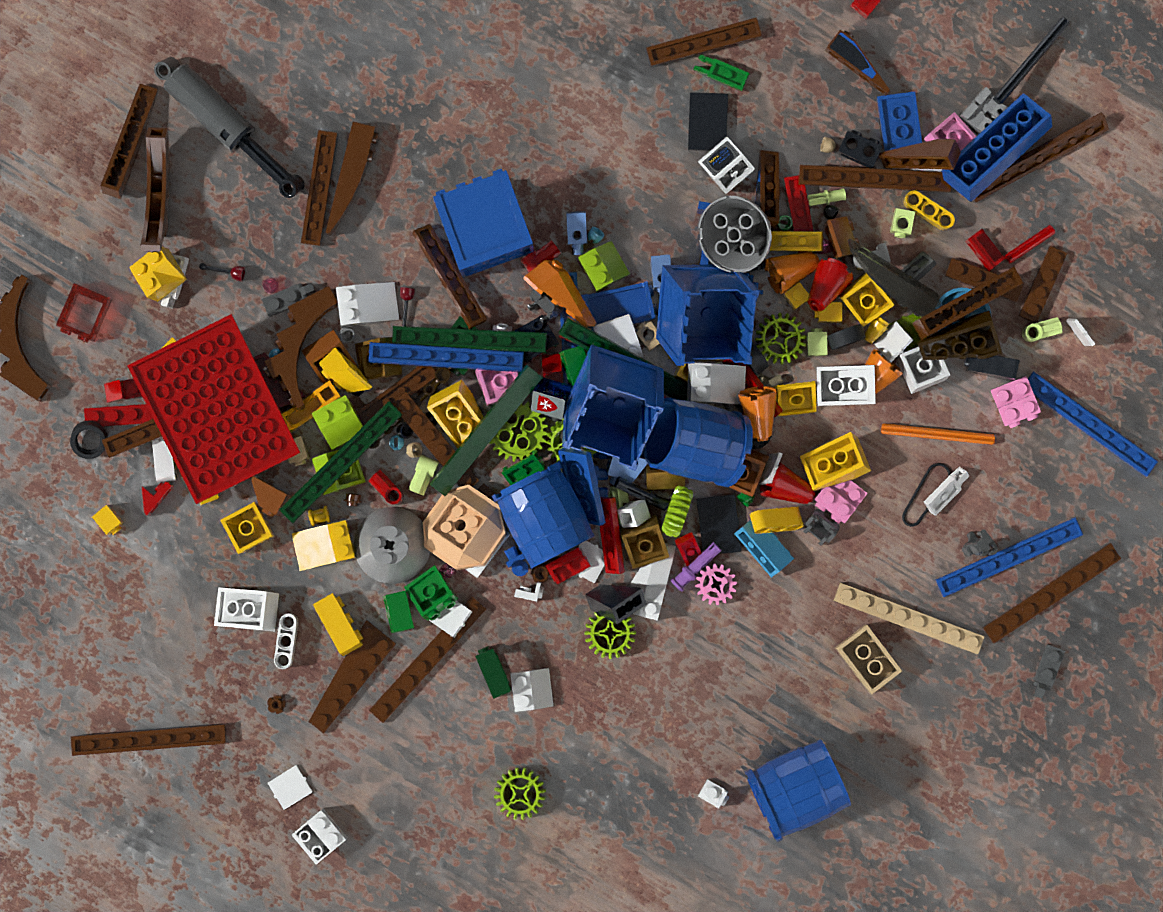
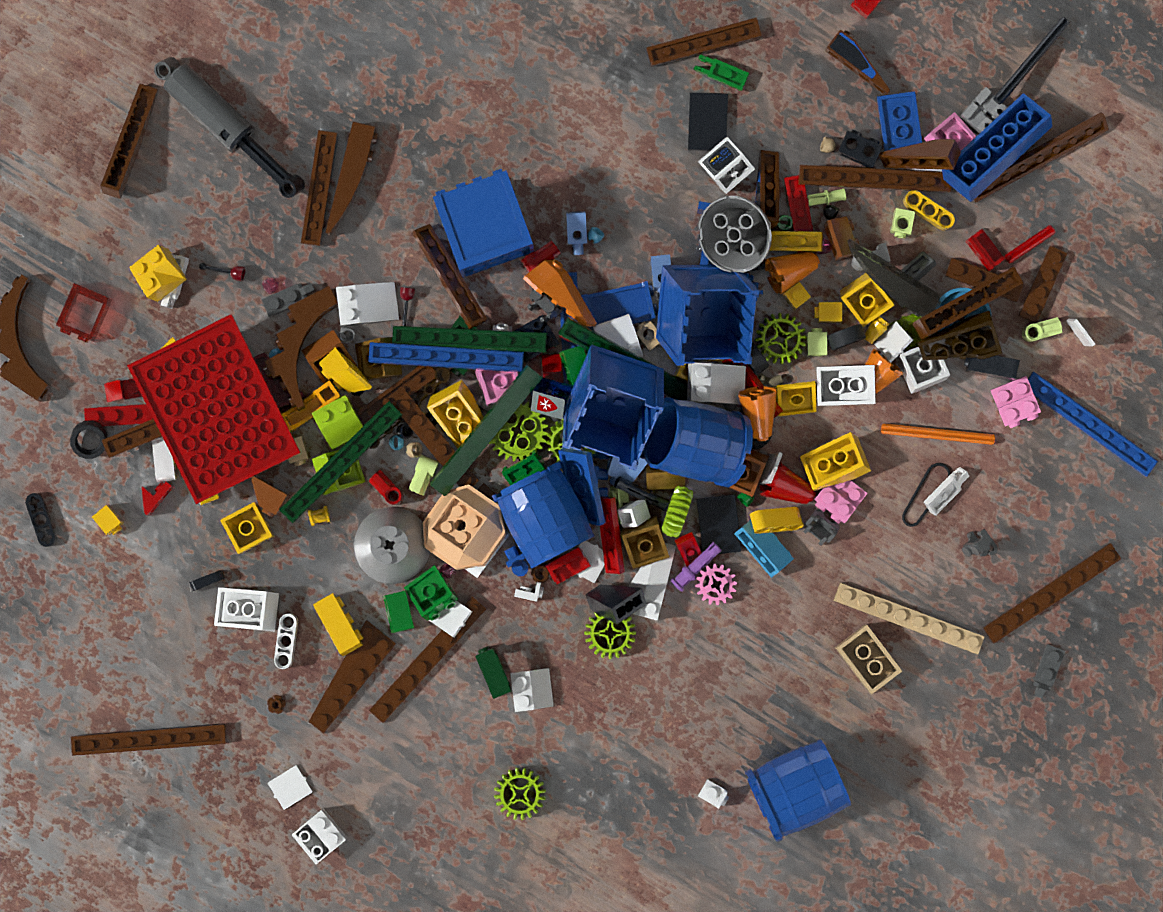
reddish brown arch [140,127,171,253] -> none
slope [292,520,356,571] -> none
reddish brown plate [343,493,362,506] -> none
lime slope [578,241,630,293] -> none
red cone [807,258,854,312] -> none
blue tile [935,517,1084,597] -> none
none -> black beam [25,493,57,547]
none -> black beam [188,570,225,592]

